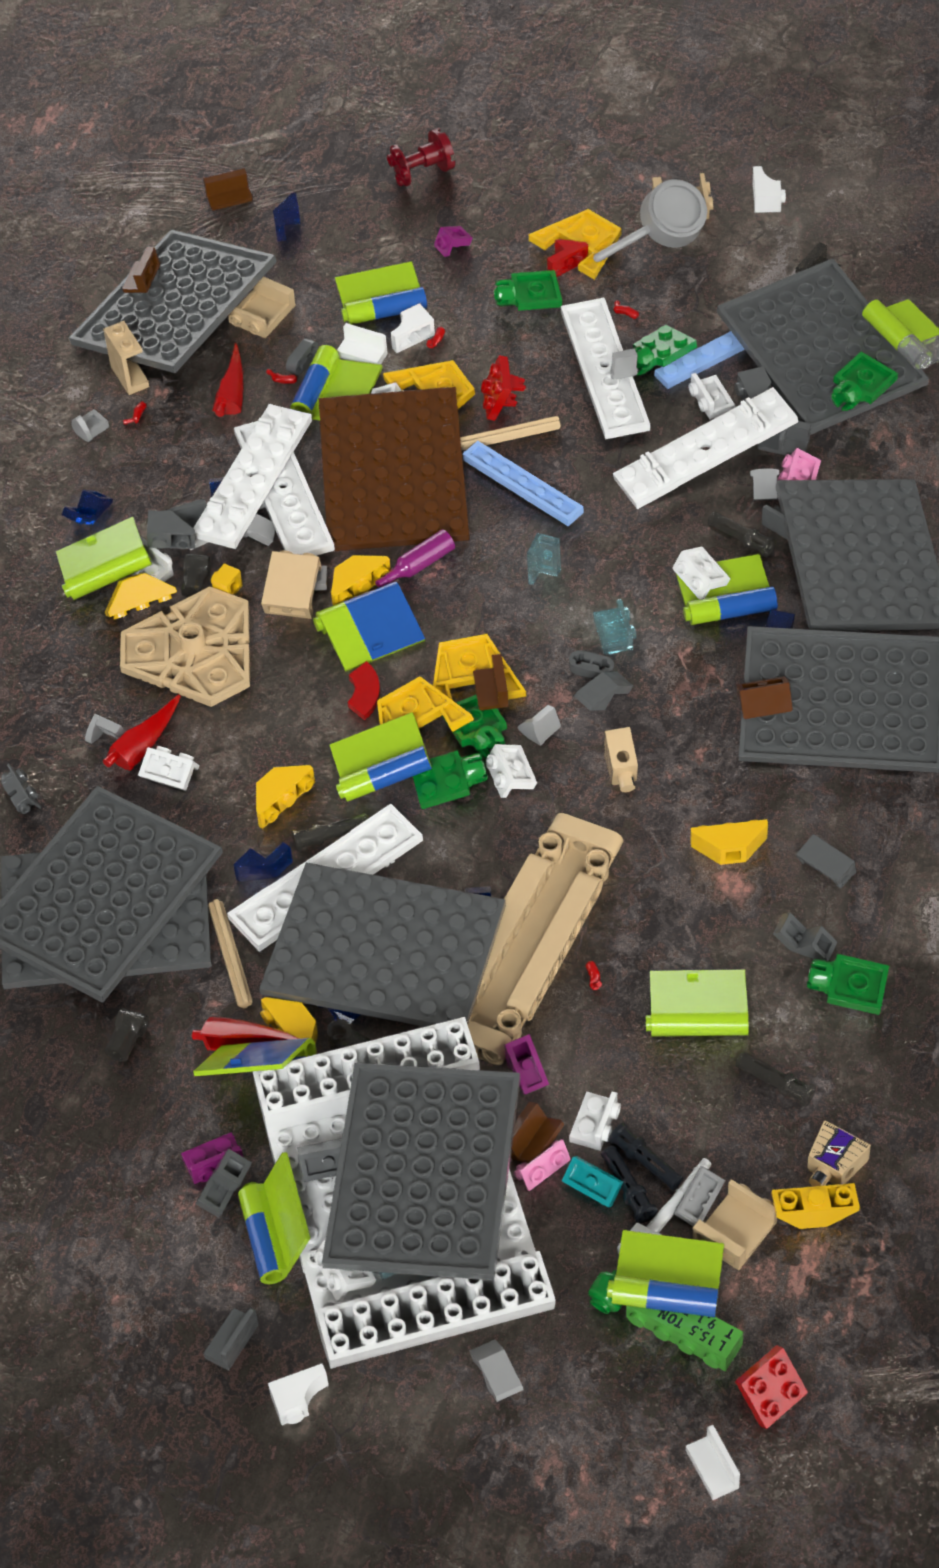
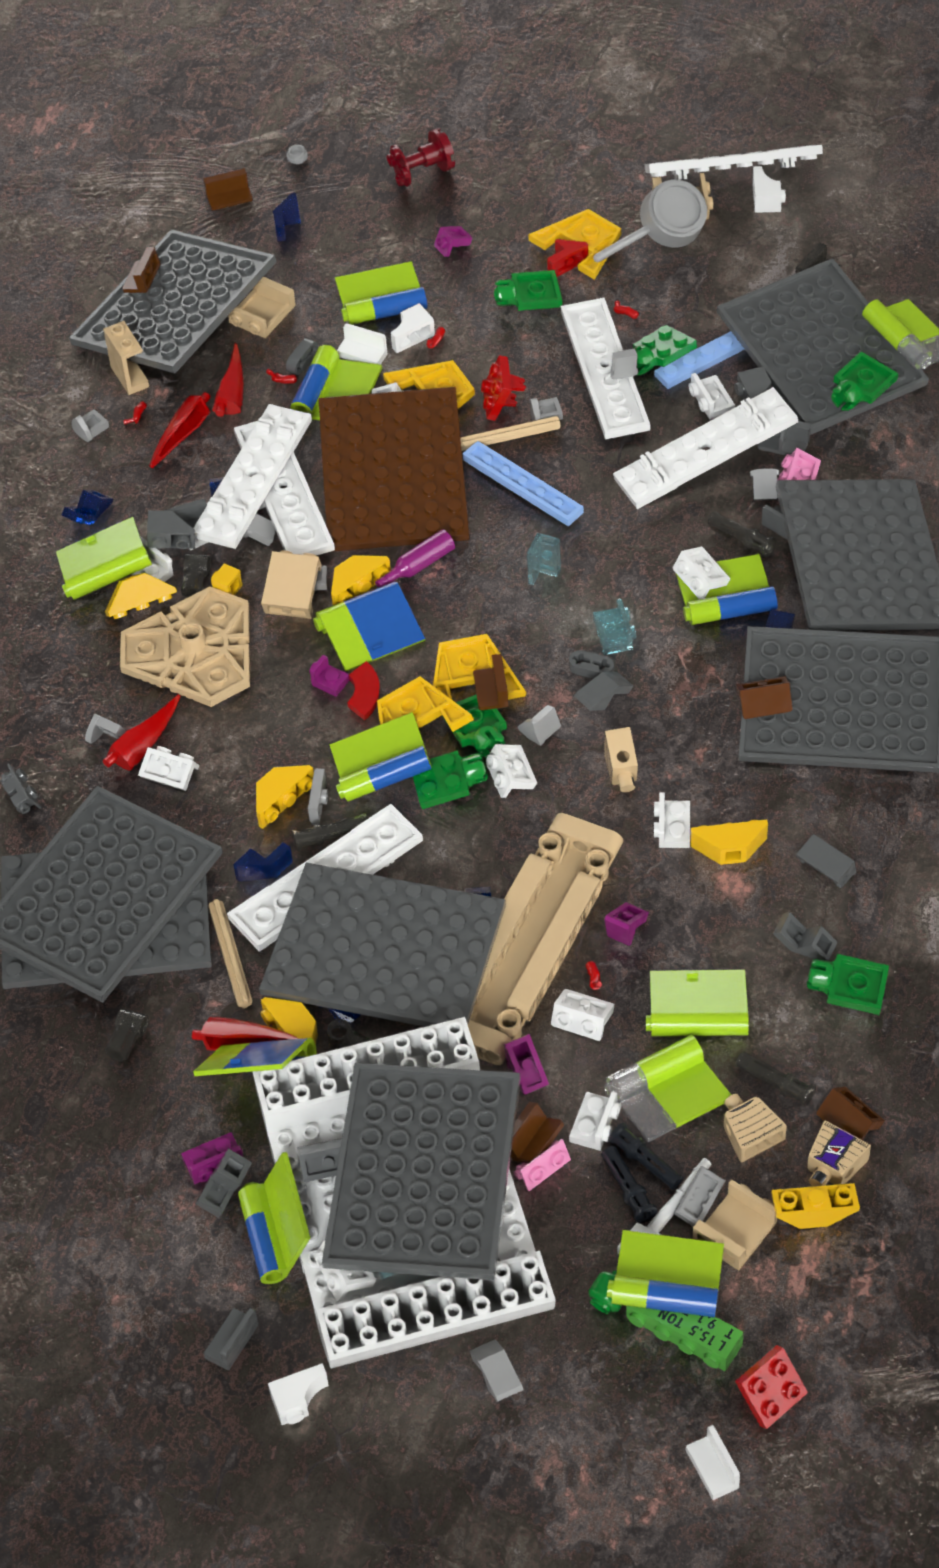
teal plate [562,1156,623,1207] -> none
none -> red piece [149,392,211,468]
none -> light grey plate [286,144,308,164]
none -> light grey plate [308,768,328,824]
none -> magenta bracket [310,655,349,697]
none -> light grey tile [529,397,563,421]
none -> white bracket [551,989,615,1041]
none -> lime door [604,1035,731,1142]
none -> magenta slope [605,902,649,946]
none -> white piece [645,145,823,180]
none -> white bracket [654,792,690,848]
none -> tan torso [724,1094,786,1163]
none -> reddish brown panel [816,1087,885,1141]

